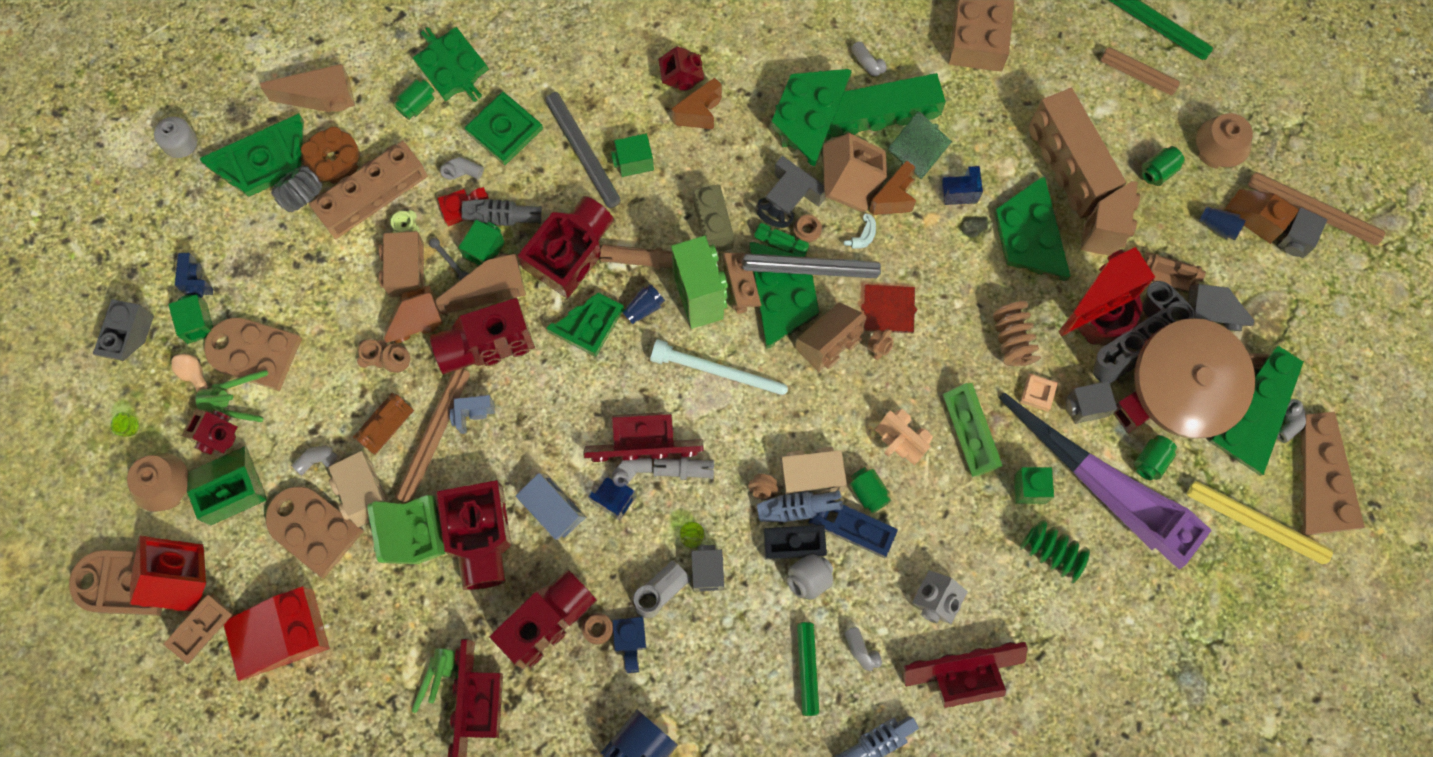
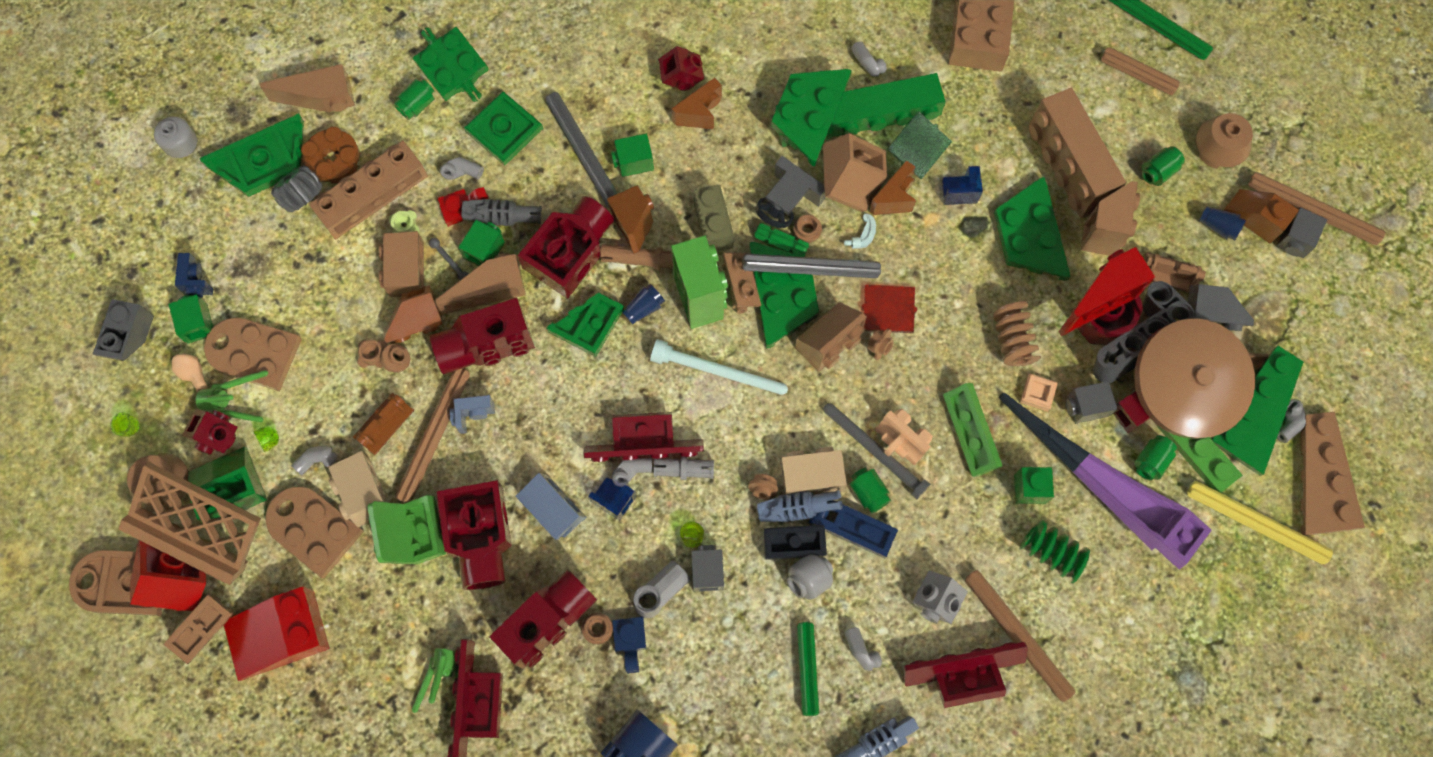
none -> medium nougat fence [118,462,261,585]
none -> clear neon green hinge [253,426,279,453]
none -> dark orange slope [607,185,654,254]
none -> dark grey bar [823,403,931,500]
none -> medium nougat axle [965,570,1076,702]
none -> bright green plate [1157,425,1243,493]

